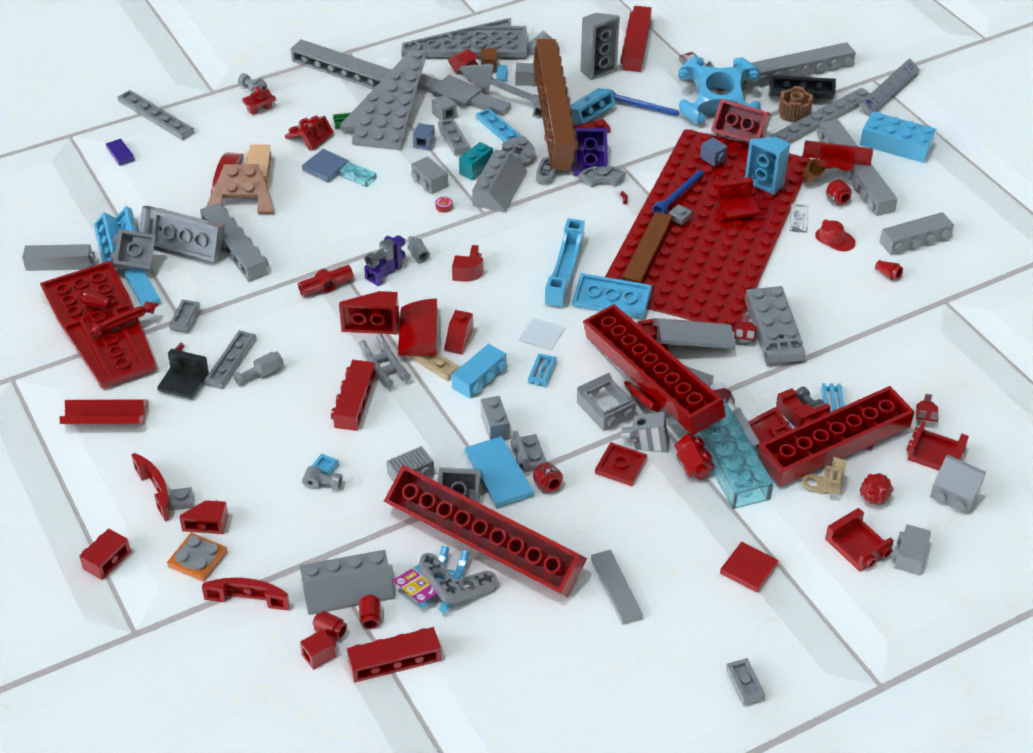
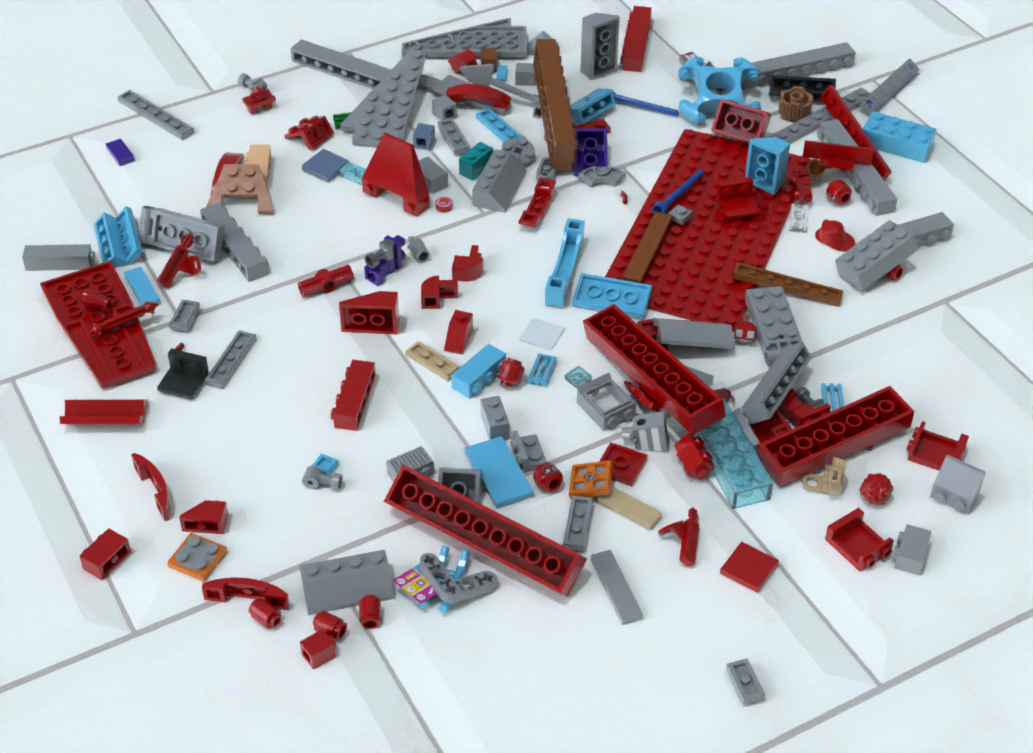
light grey plate [110,229,156,271] -> none
light grey plate [171,487,193,510] -> none
light grey piece [233,351,284,385] -> none
red brick [346,627,441,683] -> none
light grey piece [358,333,411,387] -> none
red slope [398,298,438,356] -> none
sand blue brick [700,137,728,167] -> none
red piece [915,393,939,424] -> none
none -> red piece [157,233,201,288]
none -> red brick [248,598,281,629]
none -> red wedge [362,133,430,217]
none -> red brick [421,275,458,309]
none -> red slope [446,84,511,109]
none -> red head [497,357,525,387]
none -> red slope [518,177,556,228]
none -> light grey plate [563,495,593,551]
none -> clear light blue tile [565,366,592,388]
none -> orange piece [569,460,613,499]
none -> tan tile [598,486,662,530]
none -> red piece [658,507,700,567]
none -> dark orange tile [732,262,843,307]
none -> light grey brick [741,342,812,424]
none -> red hinge [792,169,813,207]
none -> red tile [820,85,892,181]
none -> light grey brick [835,220,917,291]

